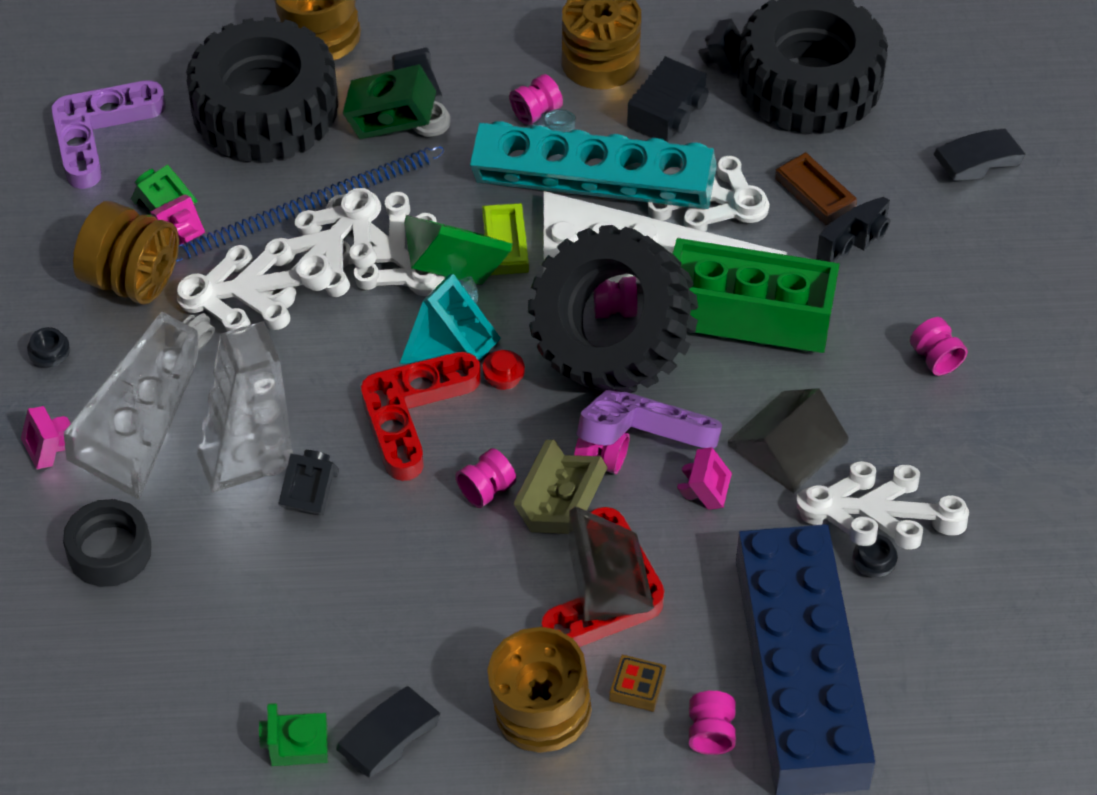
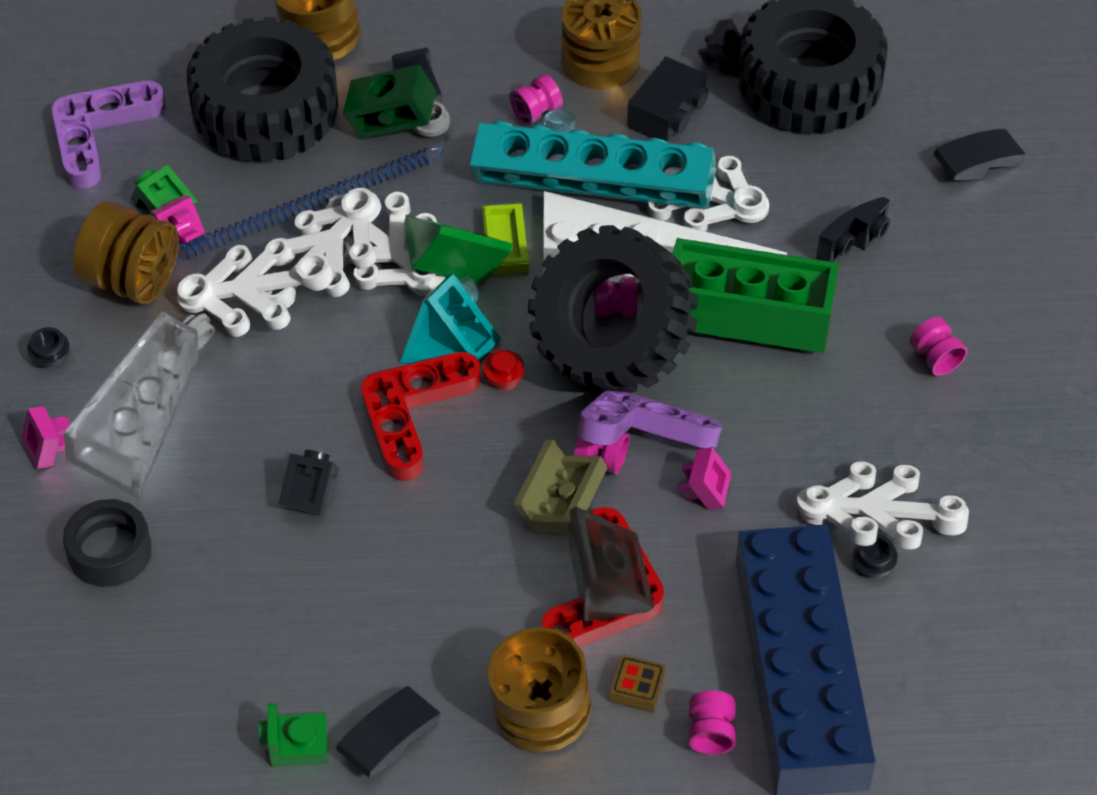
clear wedge [197,321,293,493] -> none
dark pink wheel [455,448,517,508] -> none
clear smoke slope [727,388,849,494] -> none
reddish brown tile [775,152,857,225] -> none

